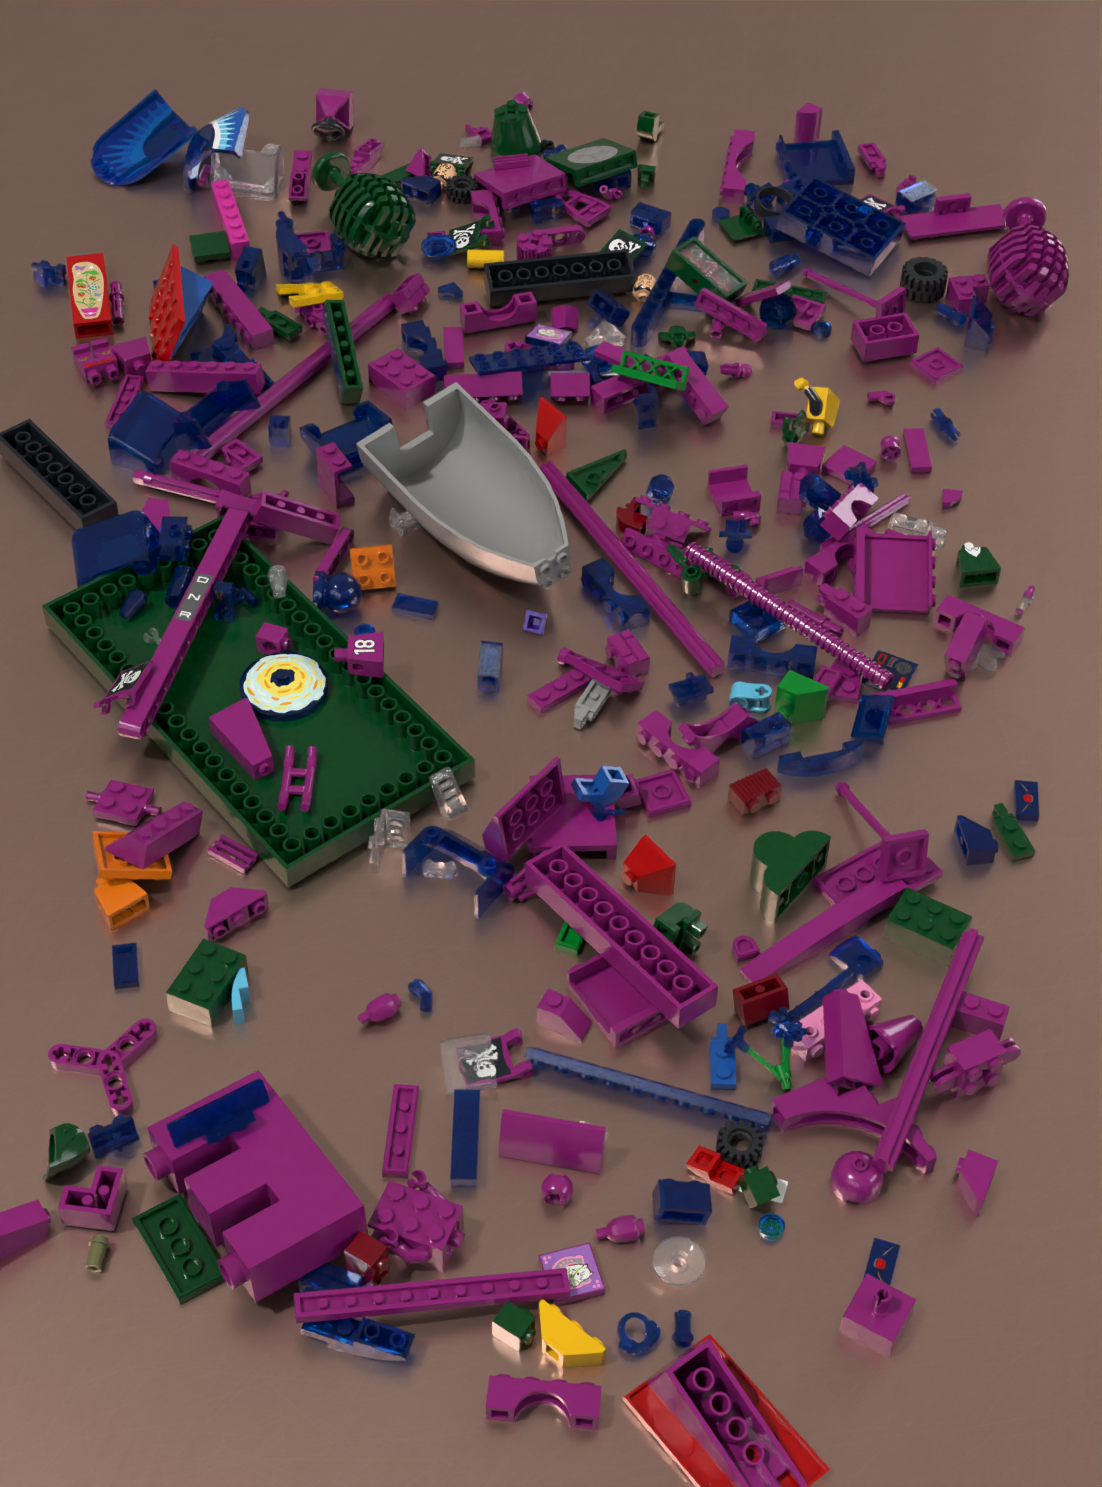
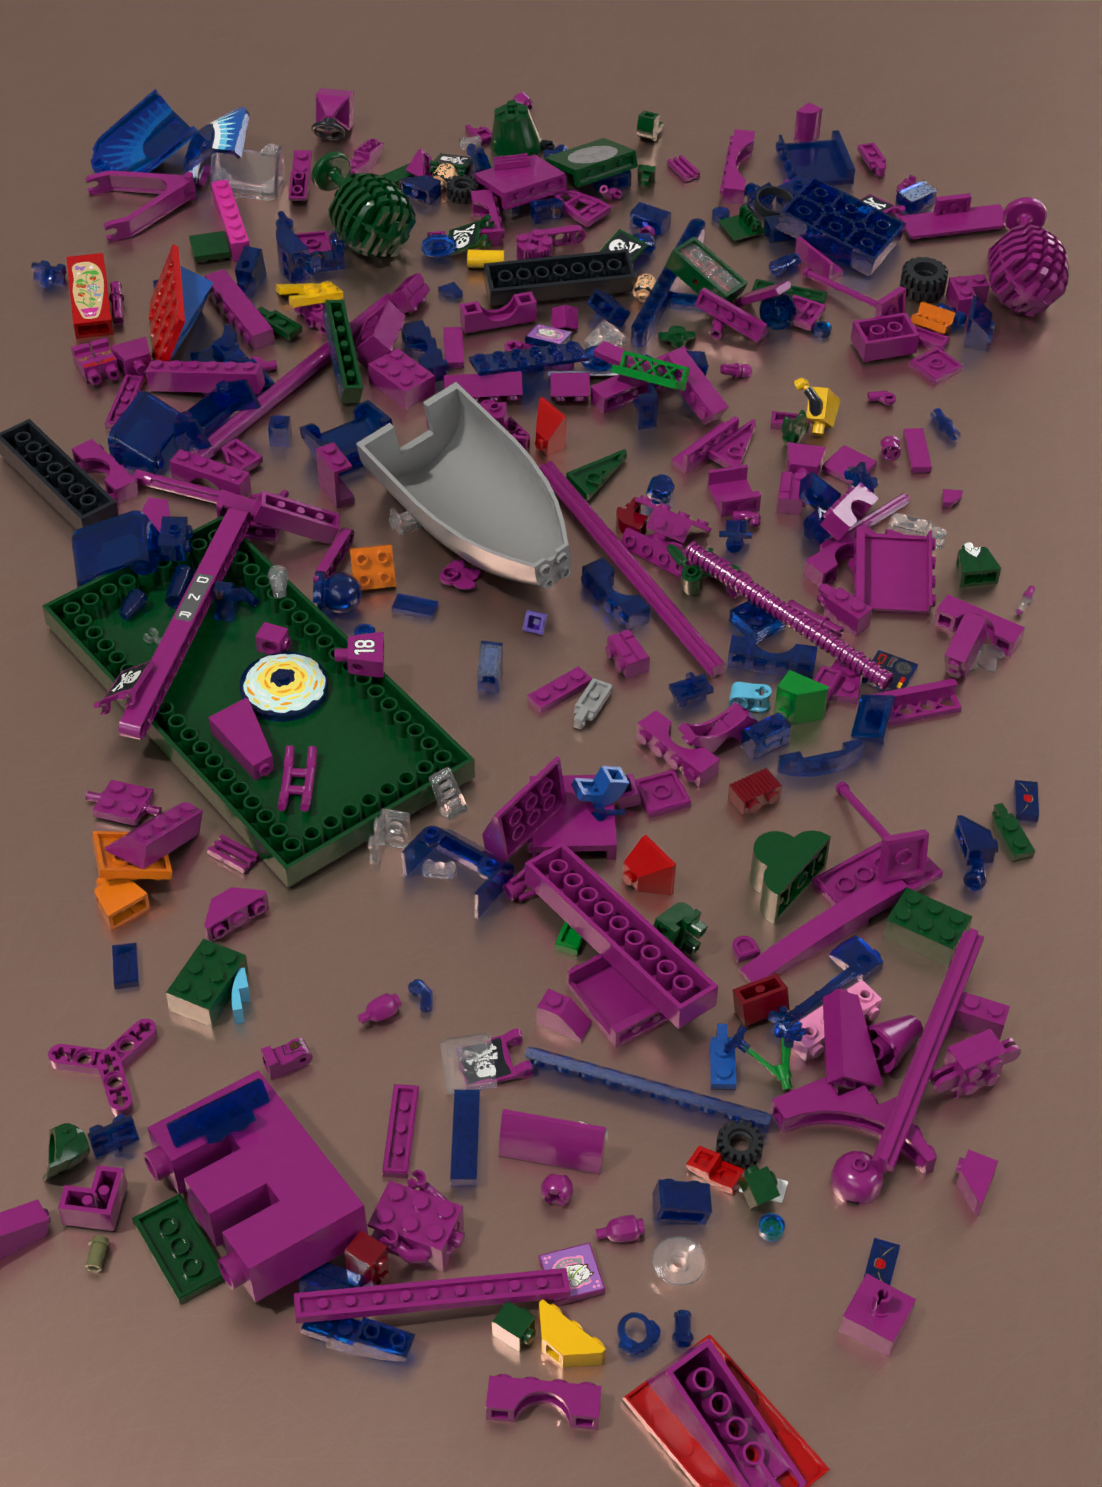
magenta plate [557,648,645,694] -> none
clear blue pin [586,364,605,386] -> none
magenta panel [755,566,804,595] -> none
none -> magenta arch [72,439,138,505]
none -> magenta piece [85,170,197,242]
none -> magenta arm [250,356,278,372]
none -> magenta leg [261,1038,313,1080]
none -> magenta brick [354,301,405,369]
none -> magenta plate [440,559,480,590]
none -> clear blue hinge [466,143,492,173]
none -> magenta tile [667,155,700,182]
none -> magenta fence [671,416,739,474]
none -> magenta wing [707,419,756,468]
none -> magenta panel [795,236,843,280]
none -> orange bracket [911,302,956,335]
none -> magenta tile [915,326,950,351]
none -> clear blue cone [963,858,987,891]

